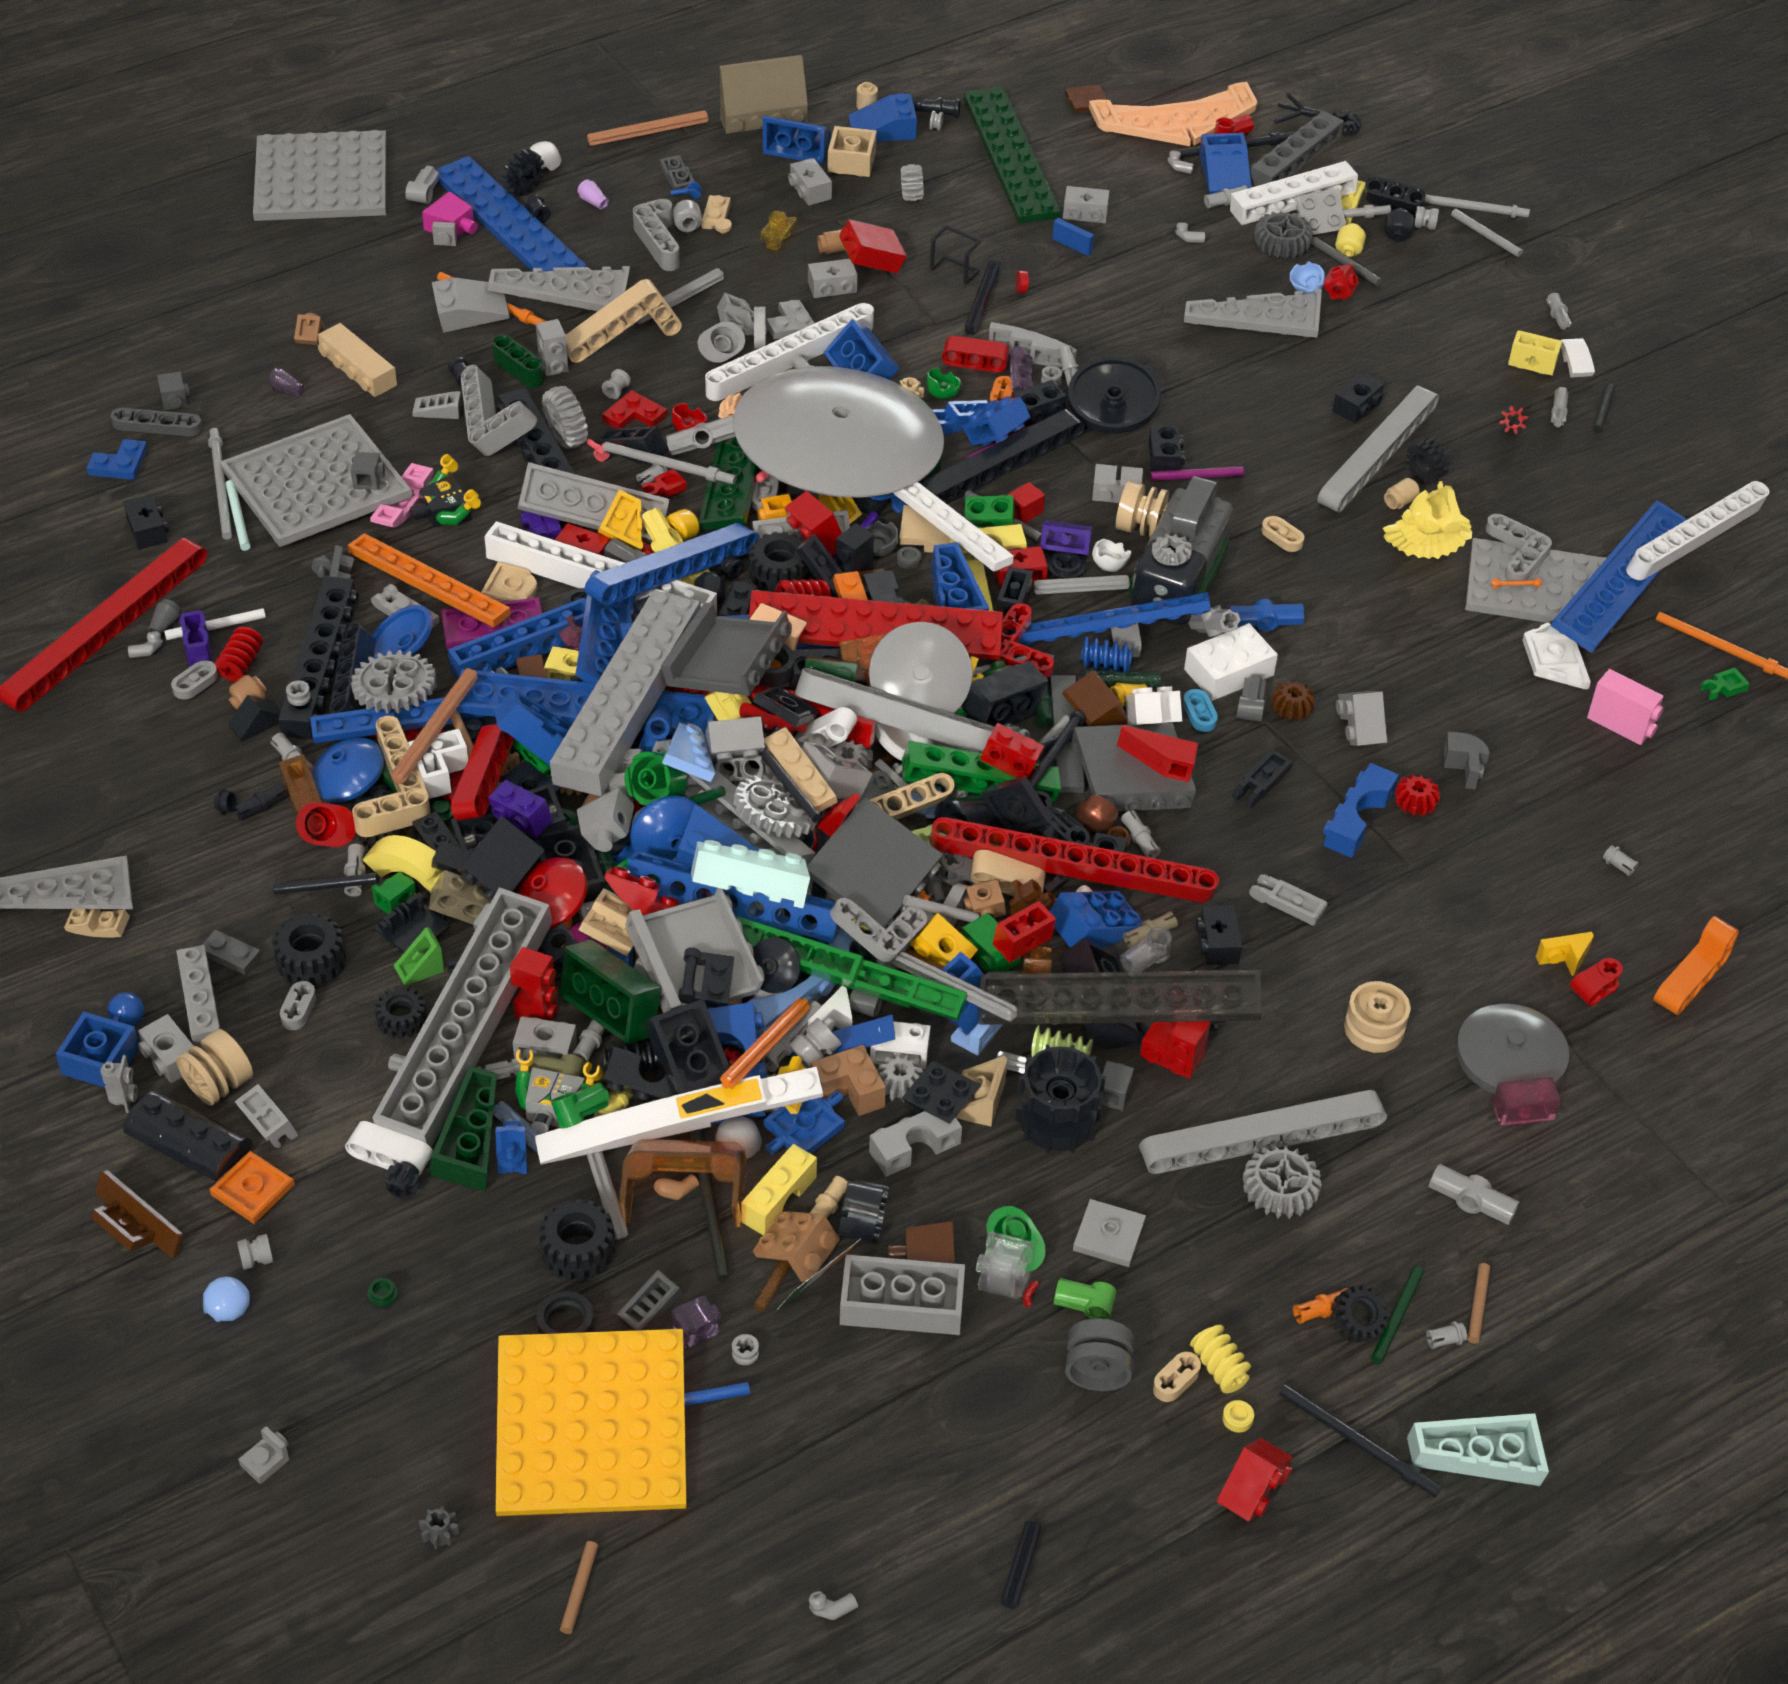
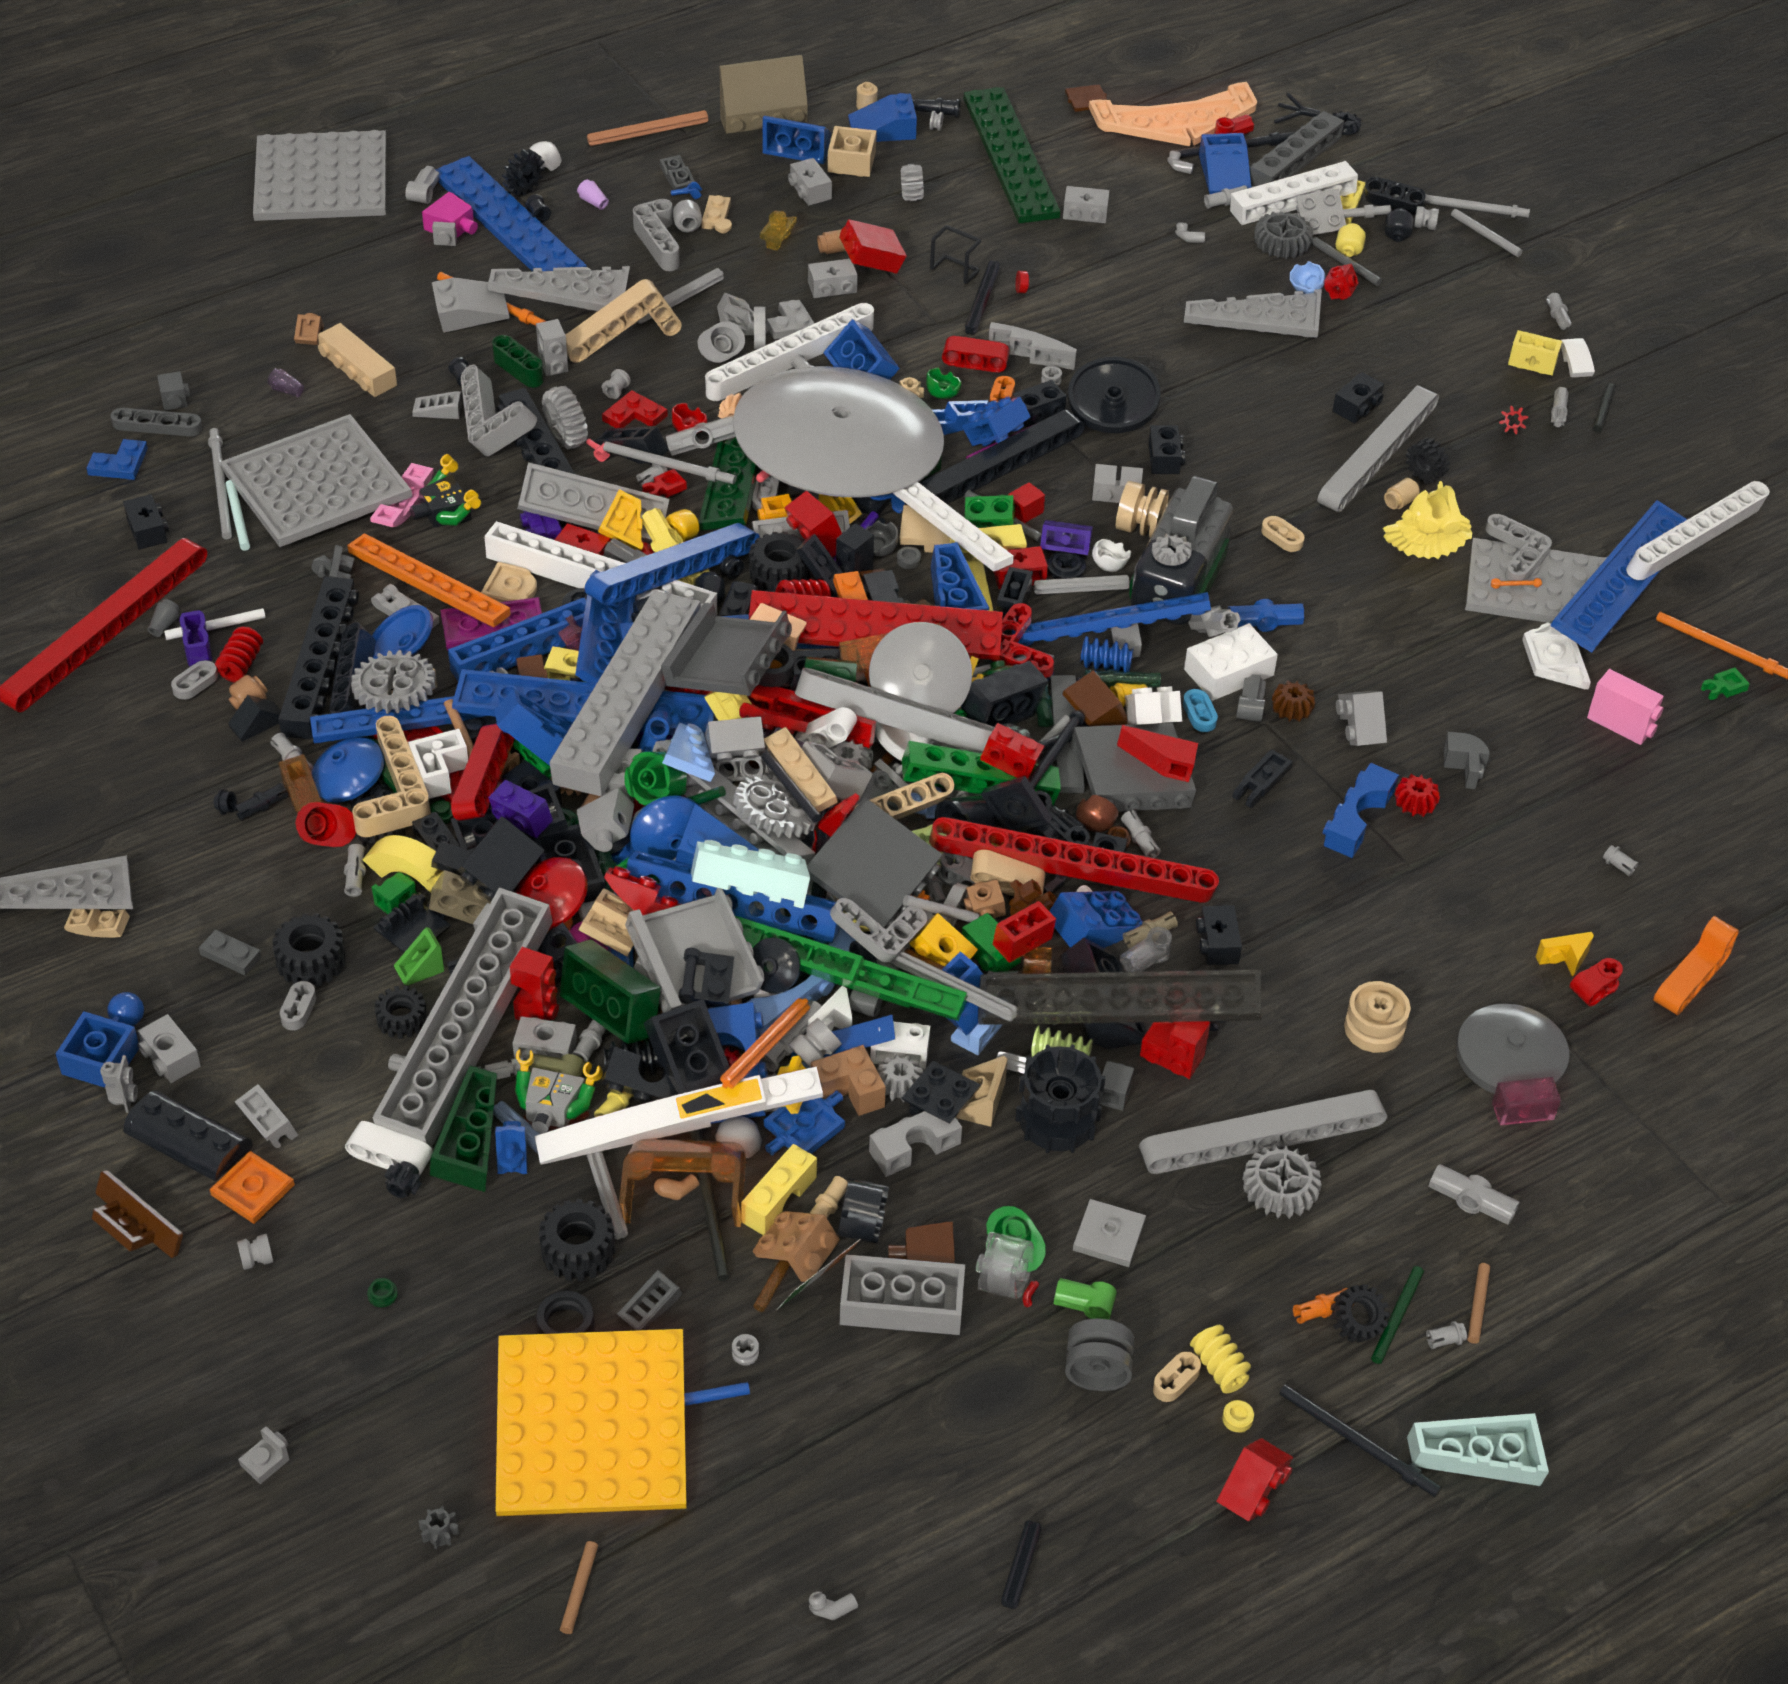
light grey arm [128,631,163,658] -> none
light grey brick [176,945,220,1049] -> none
tan wheel [176,1029,253,1105] -> none
light blue hair [203,1276,250,1322] -> none
black bar [273,873,379,895] -> none
light grey bush [286,680,311,706] -> none
dark grey brick [350,452,385,490] -> none
nougat axle [391,668,478,784] -> none
green piece [551,1083,610,1129] -> none
clear purple brick [672,1295,721,1348] -> none
black tile [753,686,820,727] -> none
clear purple hinge [1010,346,1033,393] -> none
blue tile [1052,218,1094,256] -> none
light grey axle [1058,345,1079,388] -> none
magenta bar [1150,466,1244,481] -> none
light grey hinge [1249,874,1327,926] -> none

